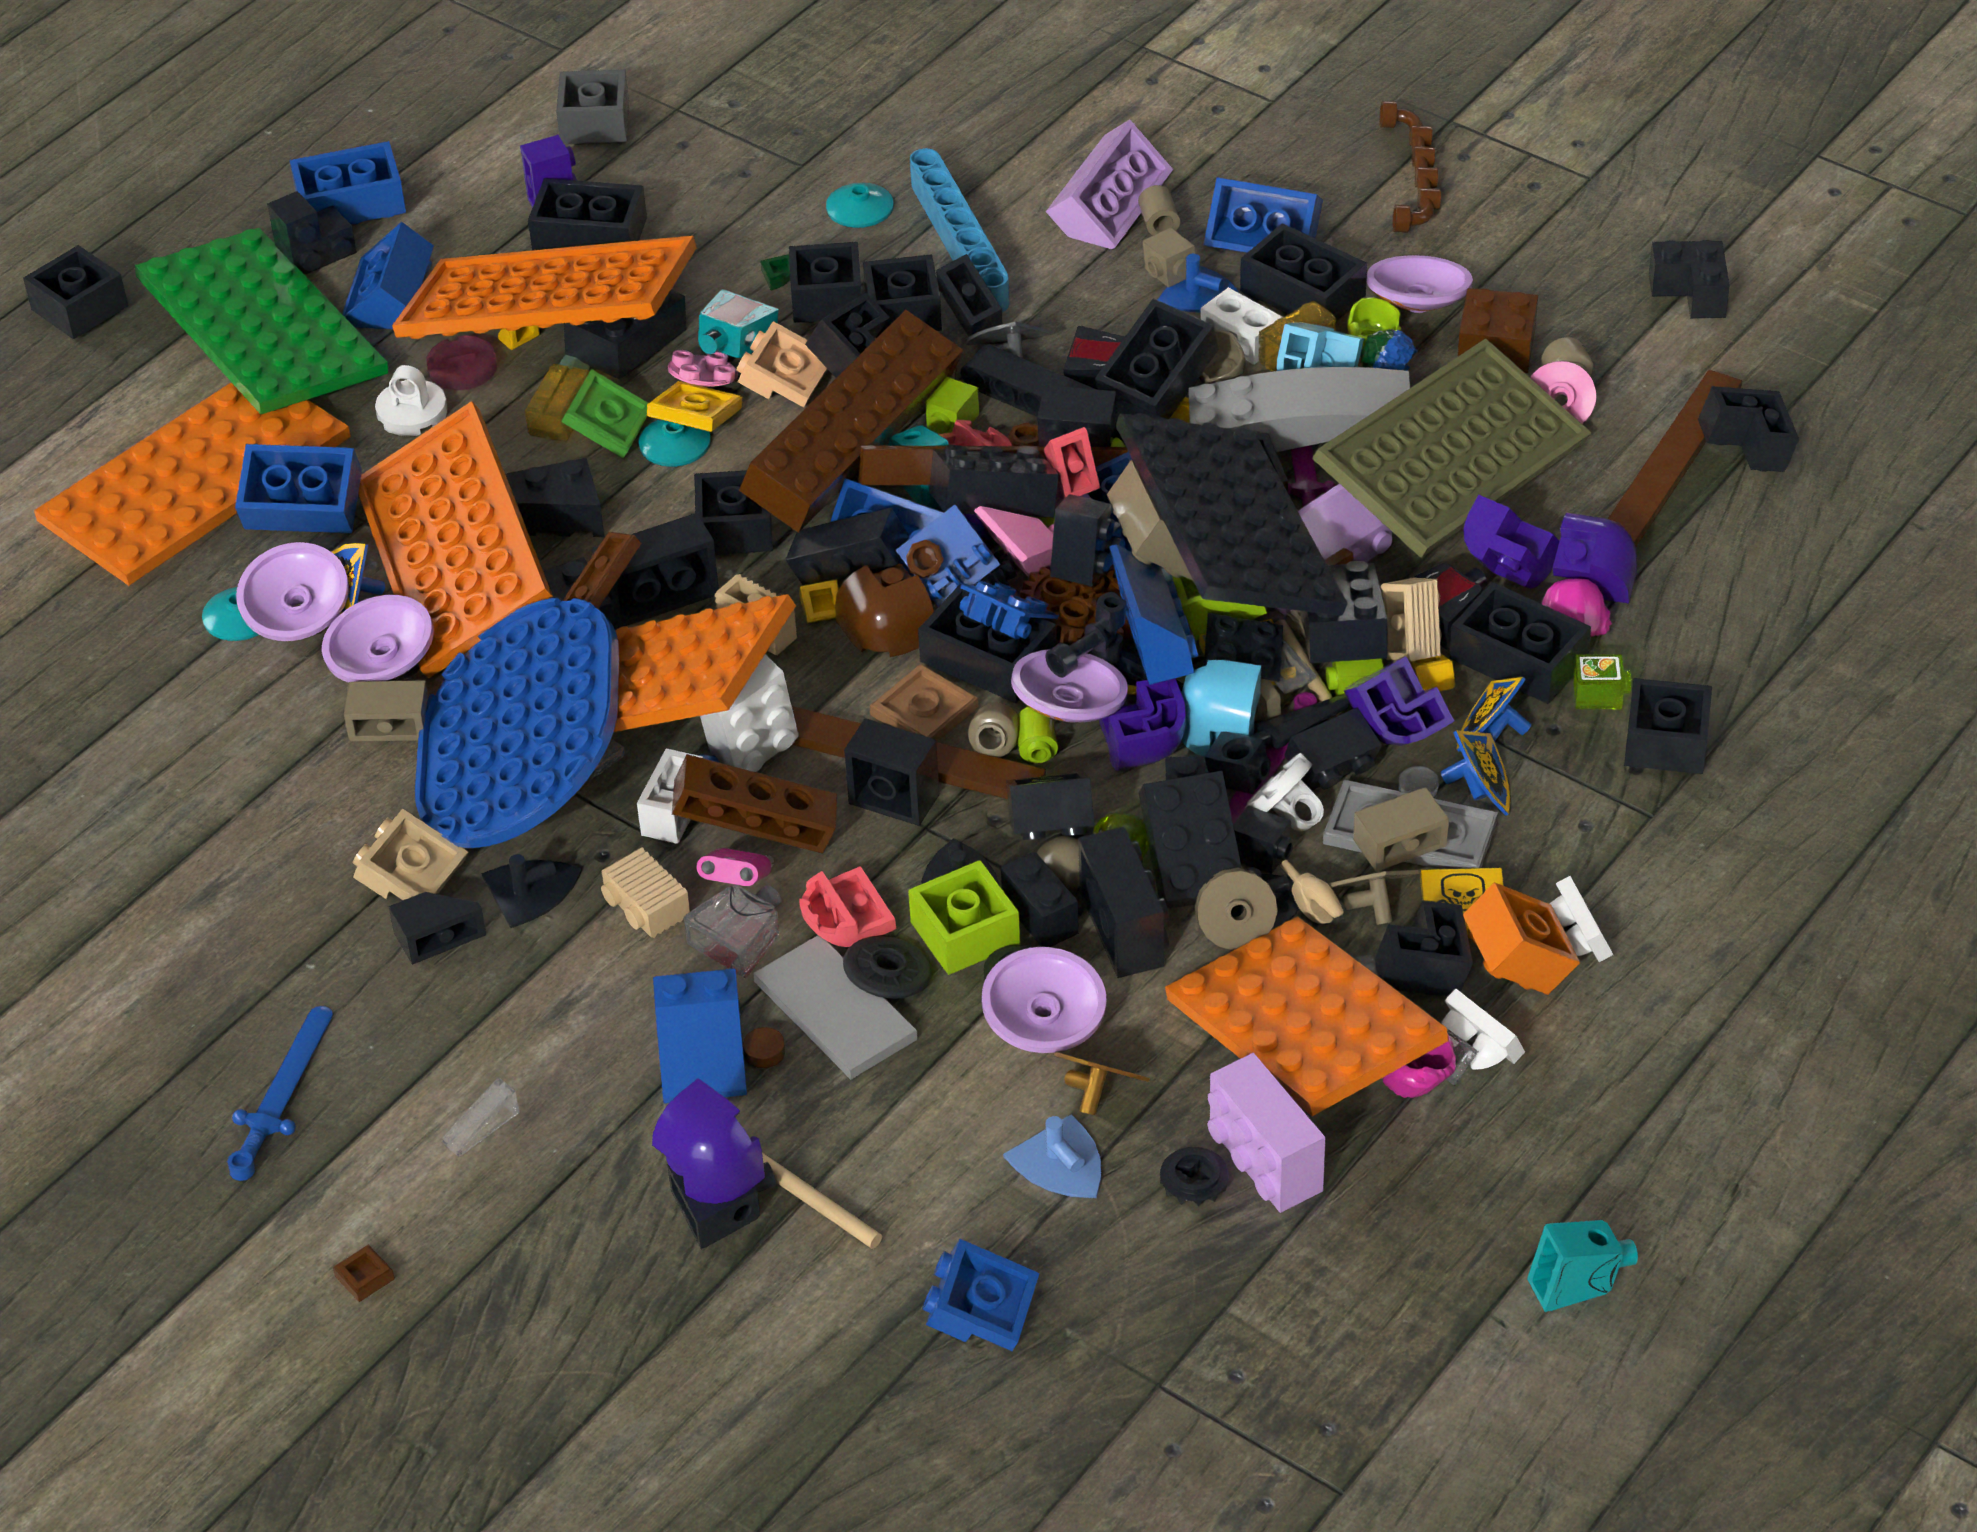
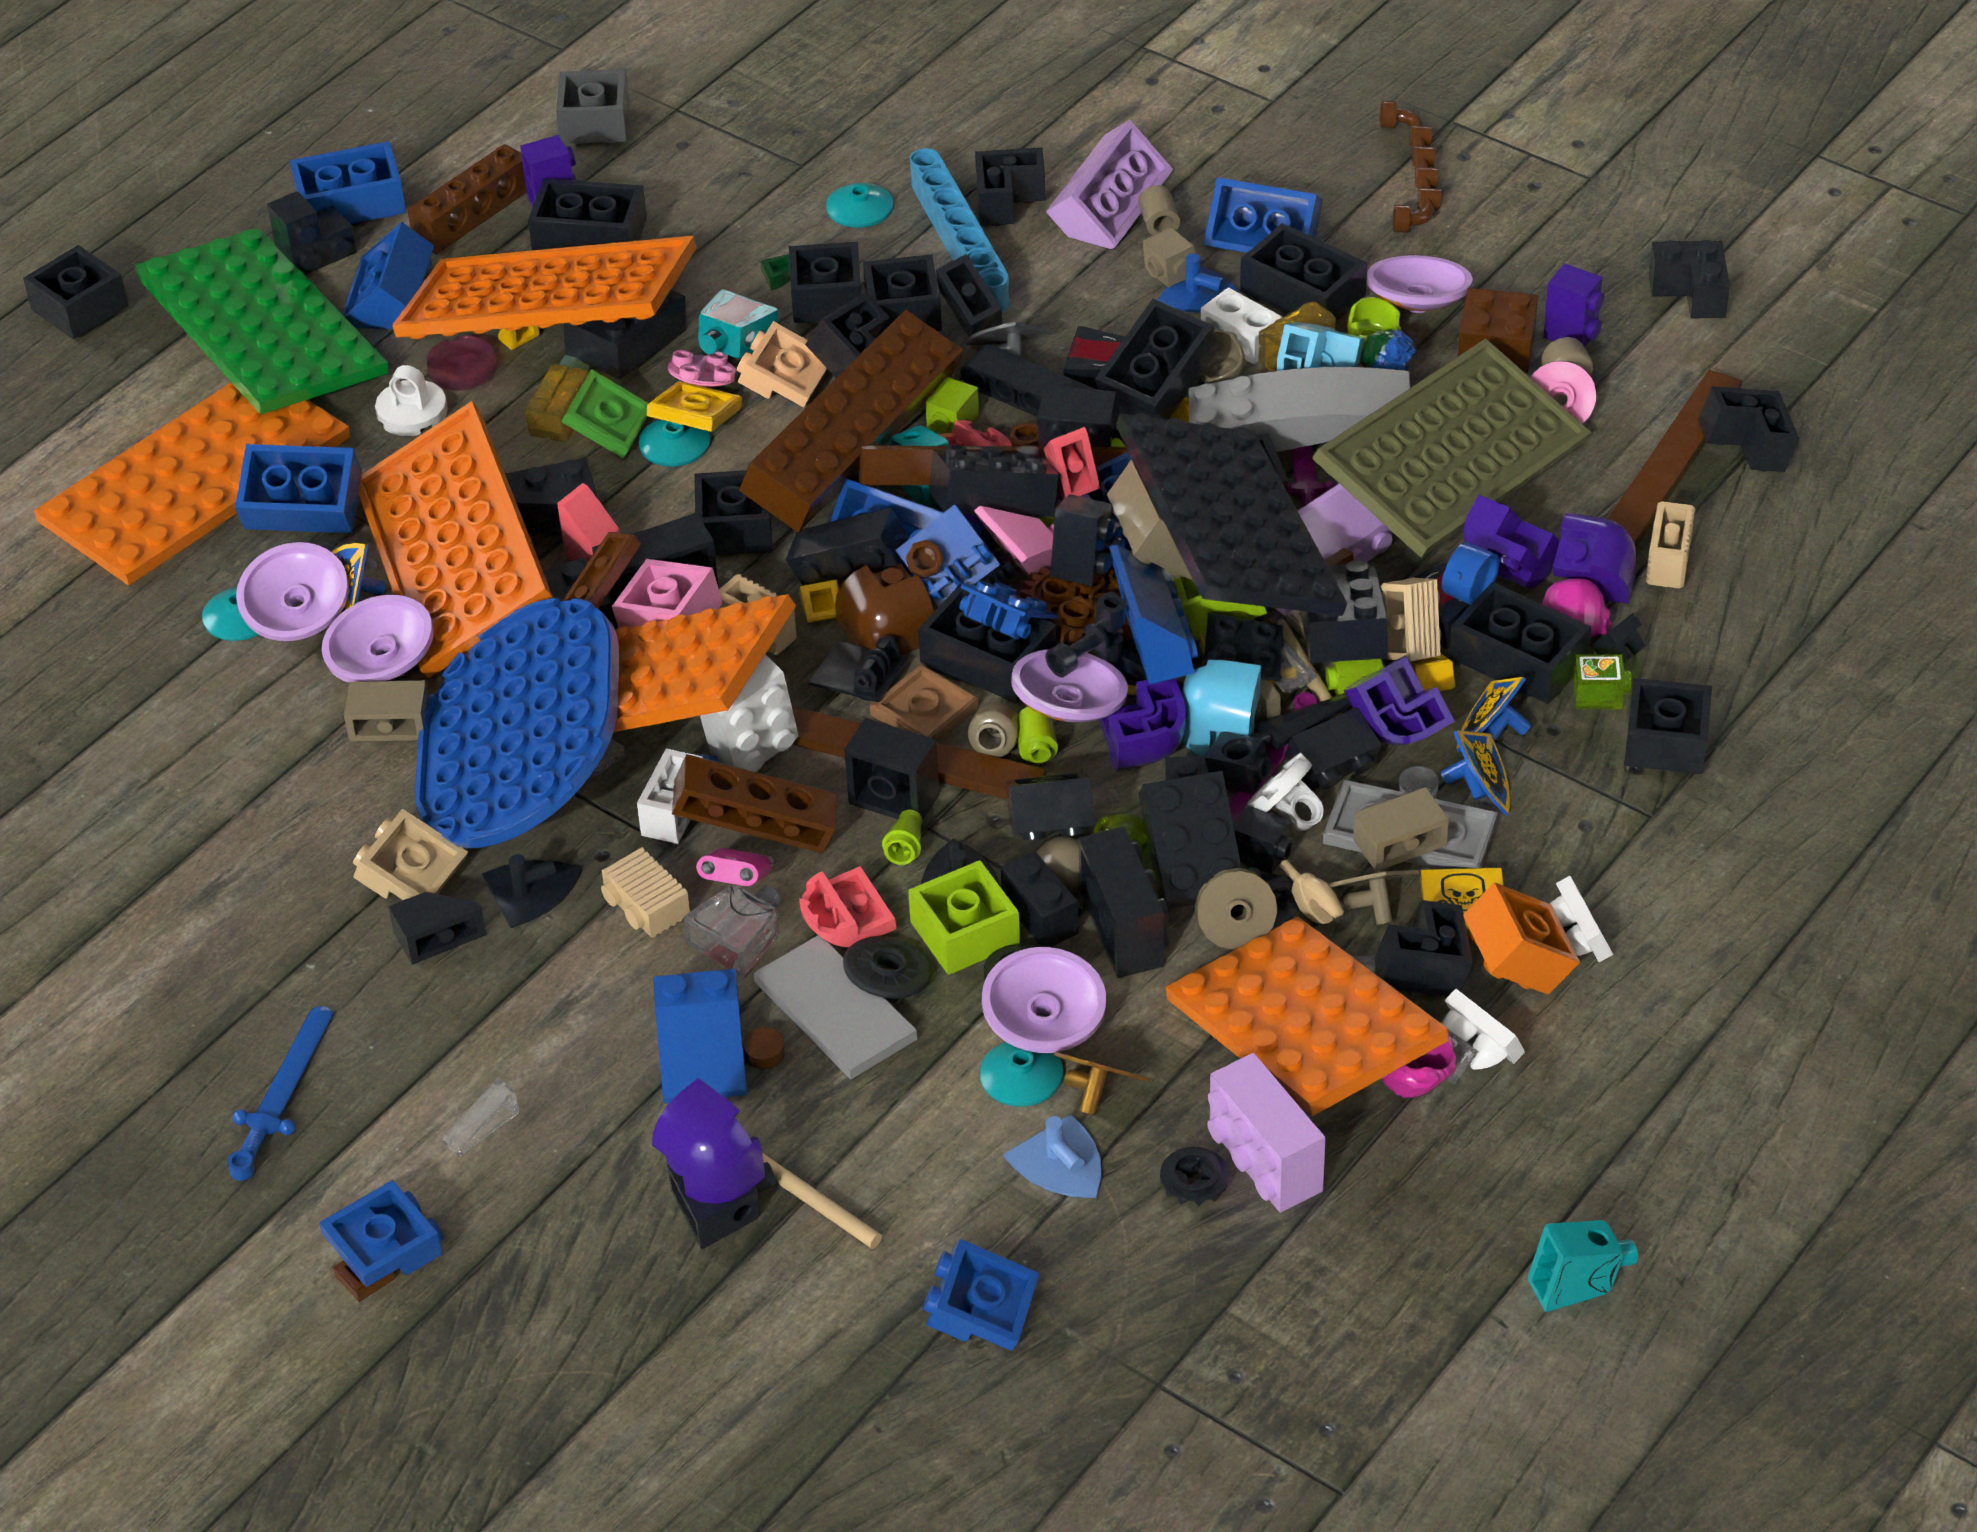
none -> blue plate [319,1180,444,1287]
none -> reddish brown brick [407,144,527,255]
none -> coral slope [557,483,620,563]
none -> bright pink brick [612,559,723,628]
none -> black hinge [808,635,908,702]
none -> lime cone [882,810,923,865]
none -> black brick [975,147,1046,226]
none -> teal dish [980,1042,1063,1107]
none -> blue piece [1442,541,1499,605]
none -> dark purple brick [1543,263,1605,347]
none -> black tile [1591,613,1645,665]
none -> tan brick [1646,501,1695,589]

